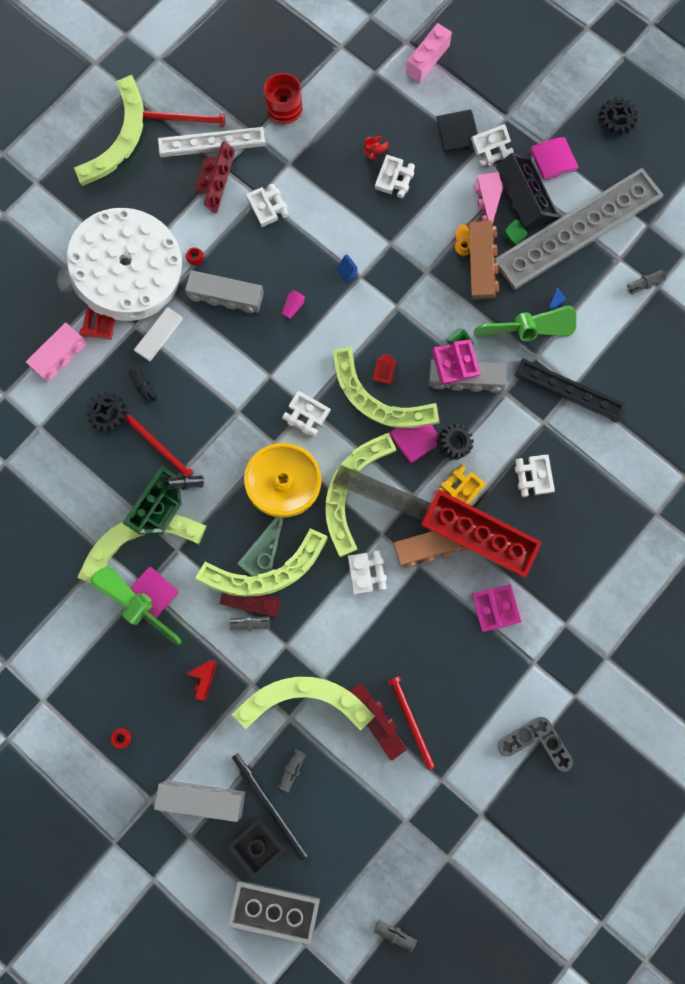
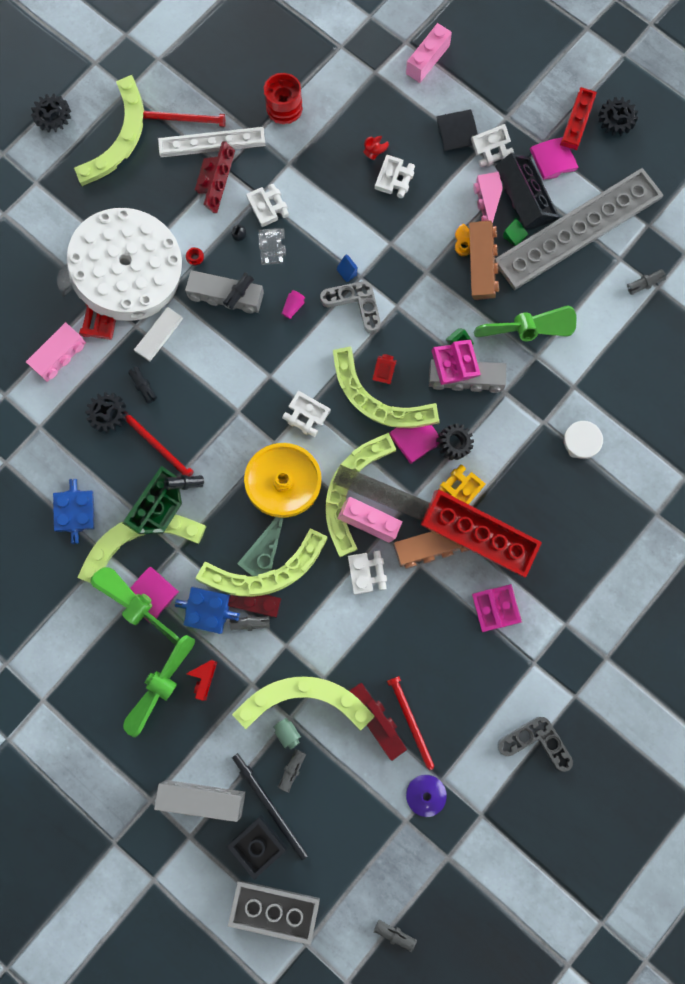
red plate [111,728,131,749] -> none
black tile [514,358,626,422] -> none
white plate [515,455,555,497] -> none
blue slope [547,289,566,312] -> none
none -> black gear [31,94,71,133]
none -> blue plate [53,479,95,544]
none -> bright green piece [123,635,195,737]
none -> blue plate [175,587,240,634]
none -> black pin [223,272,254,309]
none -> black hinge [231,224,246,241]
none -> clear cylinder [258,228,286,265]
none -> sand green brick [273,718,301,750]
none -> light grey beam [320,281,381,334]
none -> bright pink brick [337,497,403,543]
none -> dark purple dish [406,775,447,817]
none -> red tile [560,87,597,150]
none -> white tile [564,421,603,459]

